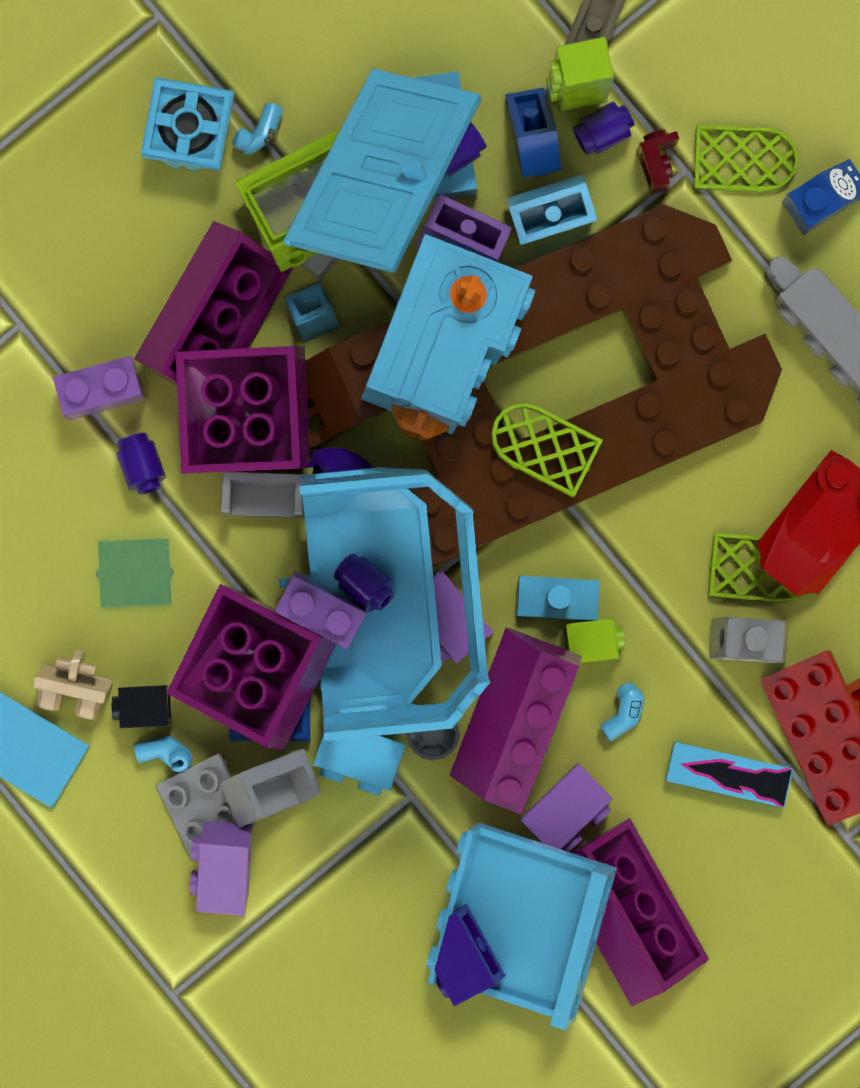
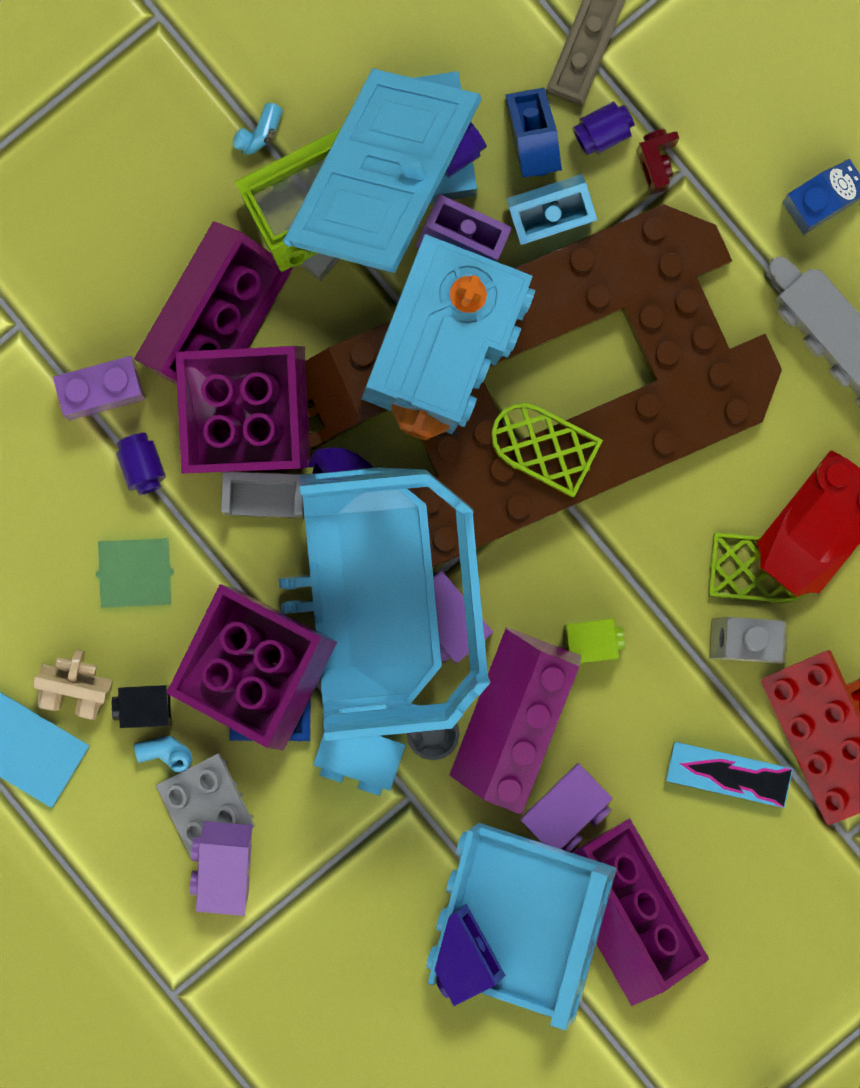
medium azure piece [141,77,235,172] -> none
light grey panel [220,748,321,829] -> none
medium lavender brick [274,571,366,649] -> none
medium azure slope [284,282,339,342] -> none
dark purple brick [333,553,395,612] -> none
medium azure tile [517,576,600,621] -> none
lime brick [546,37,614,112] -> none
medium azure arm [600,683,644,742] -> none
lime window [694,125,799,192] -> none

